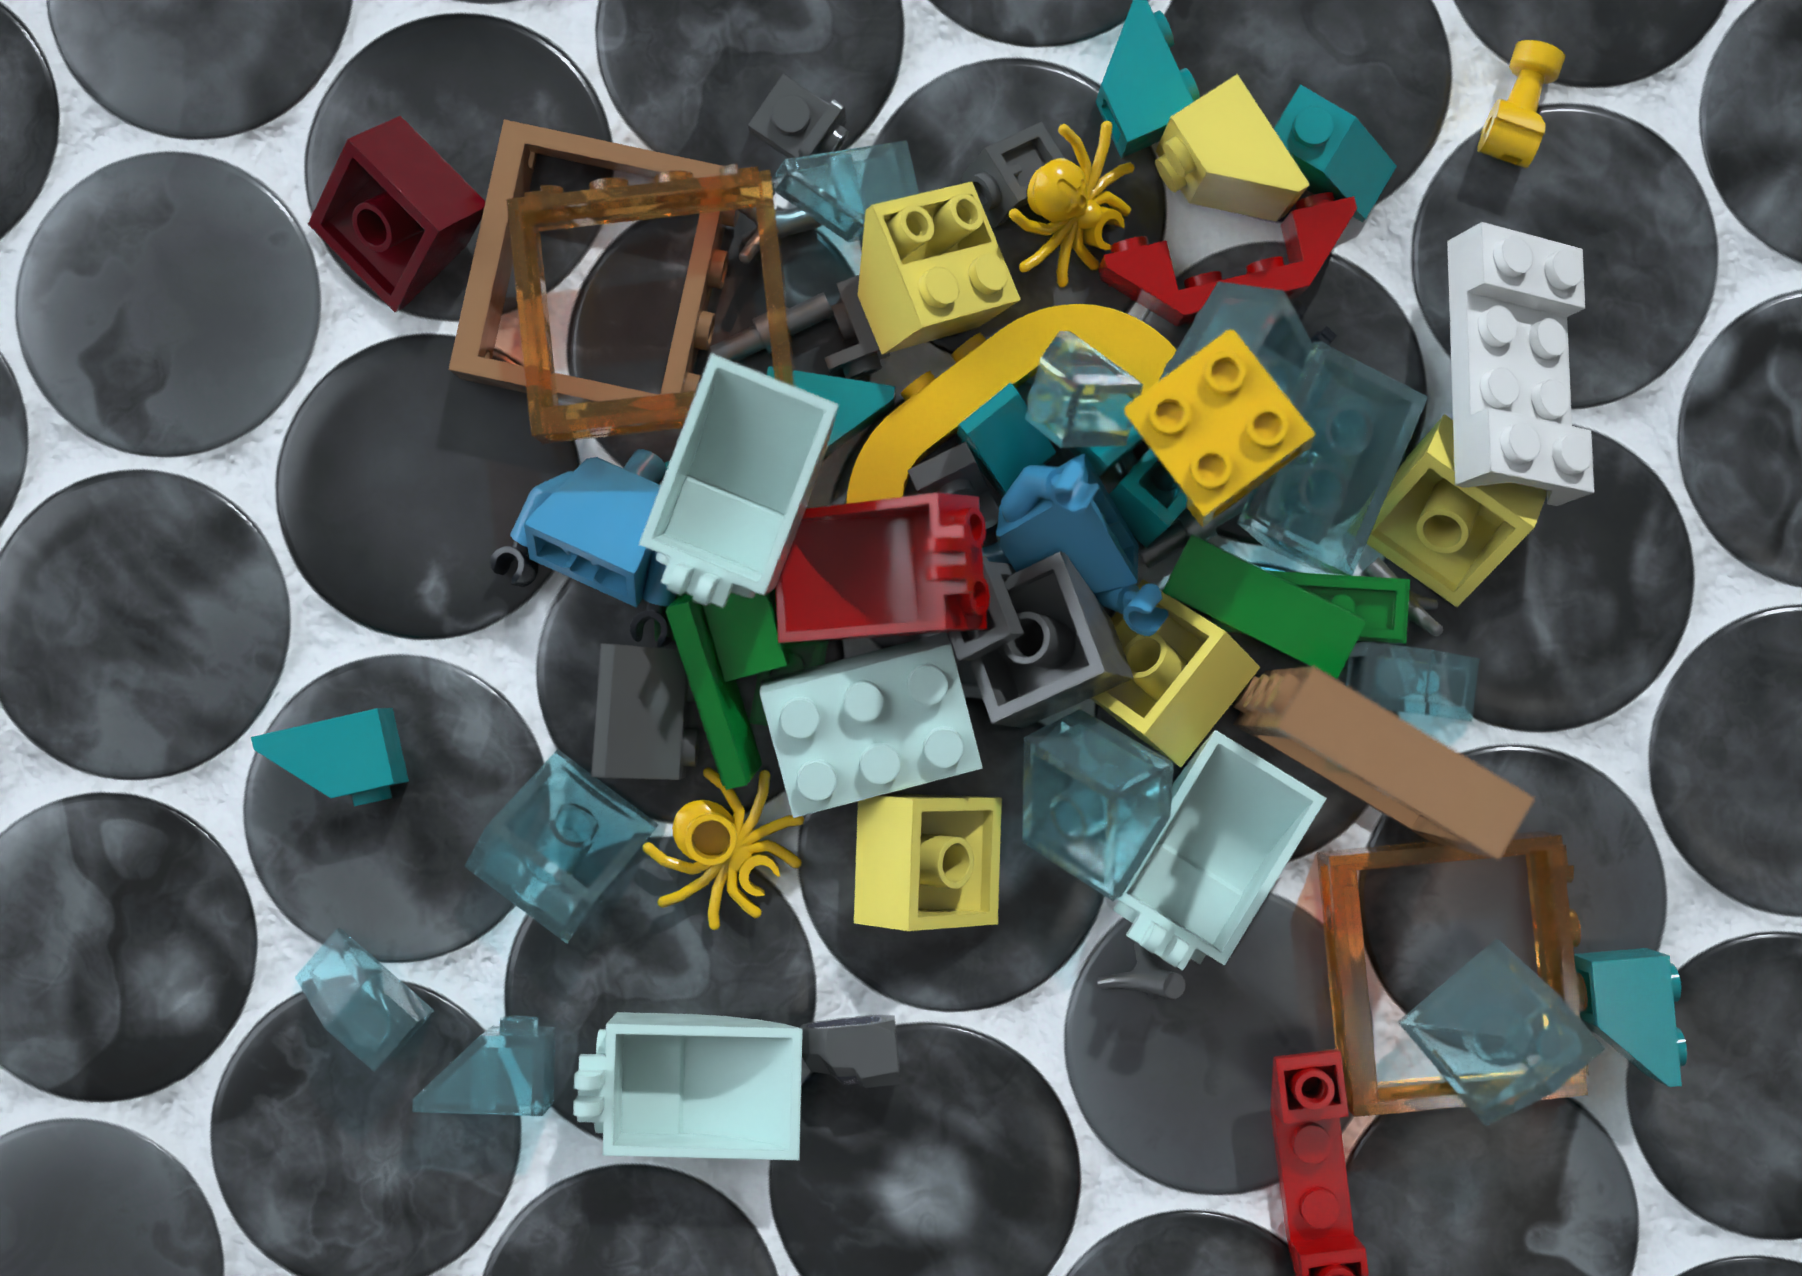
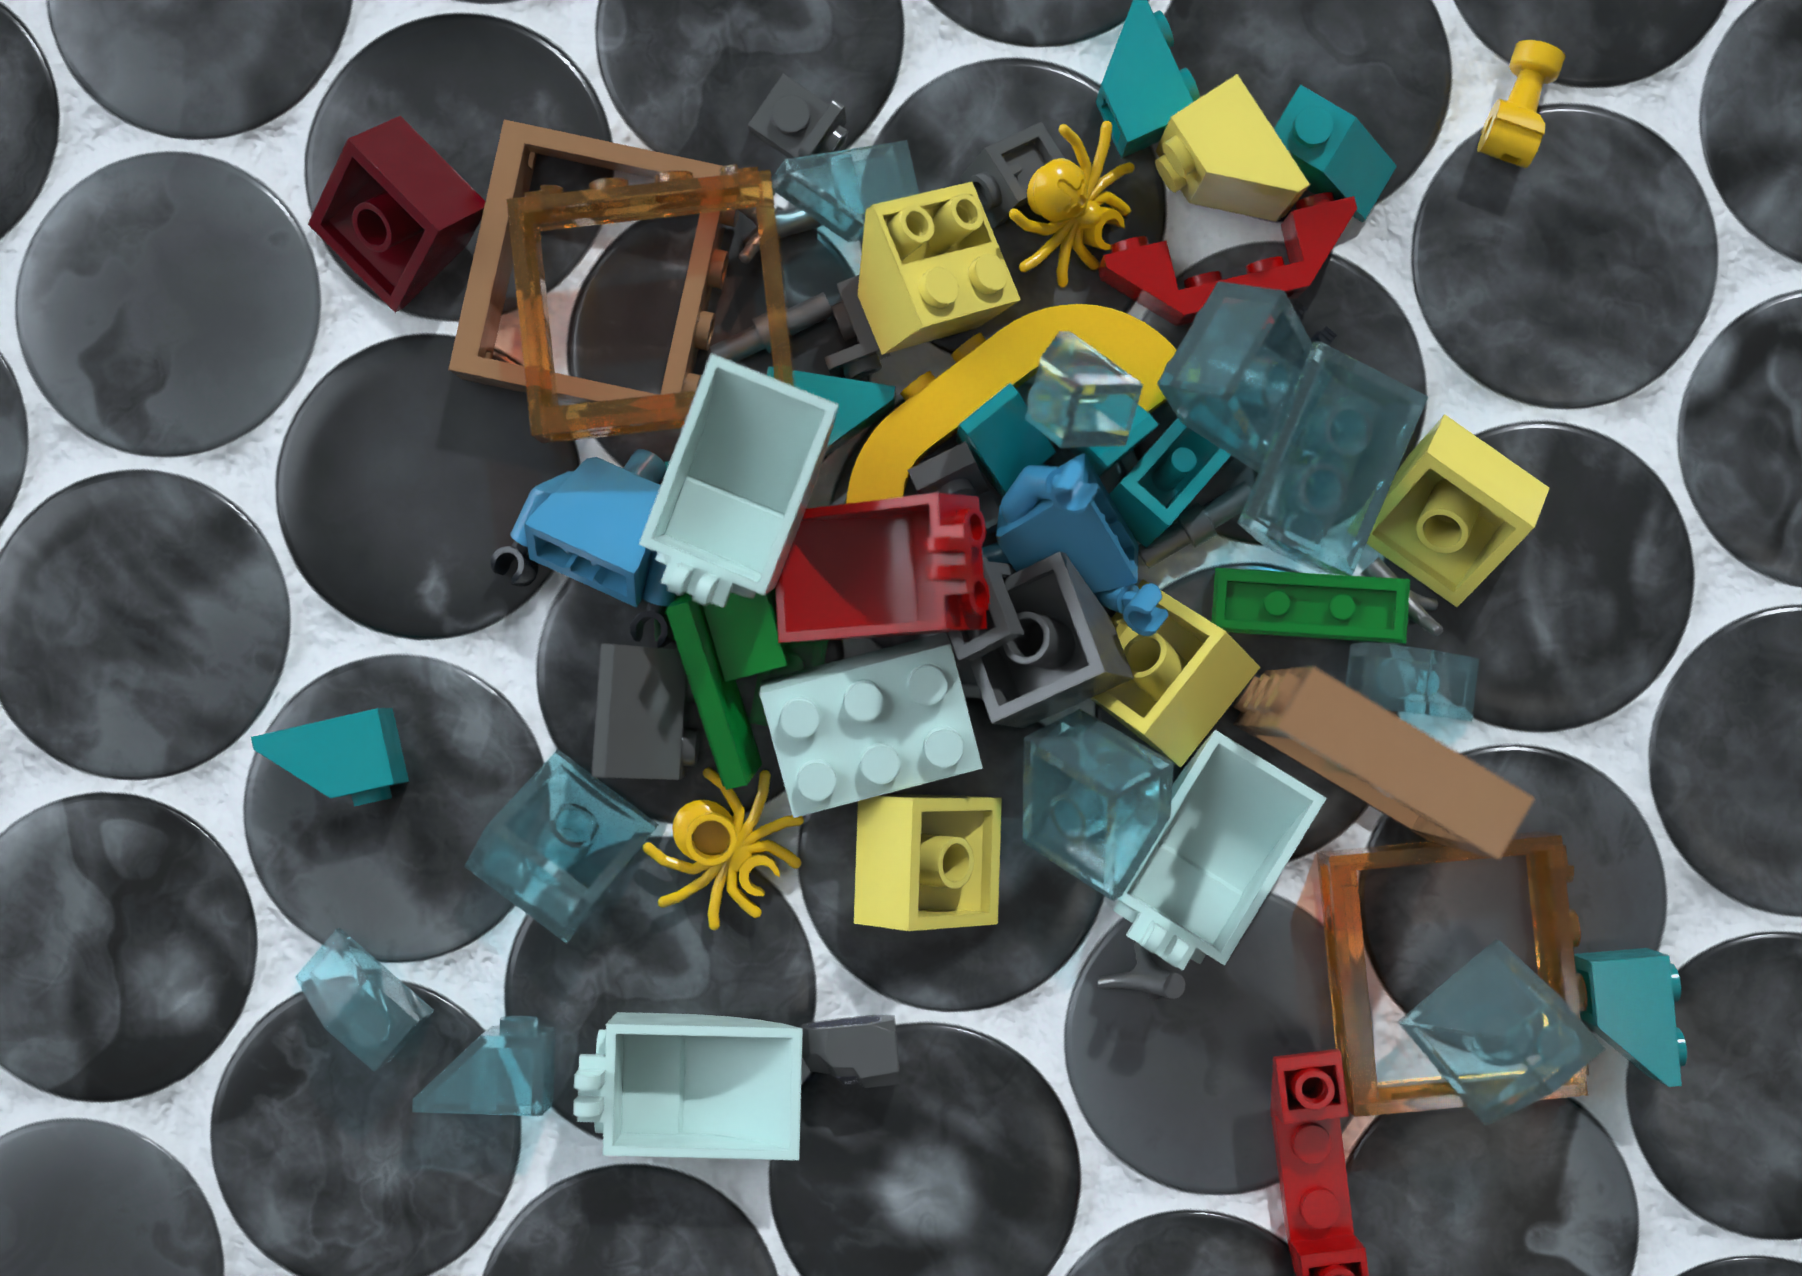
yellow bracket [1124,329,1315,528] -> none
green tile [1162,534,1367,679] -> none
white piece [1447,222,1594,506] -> none

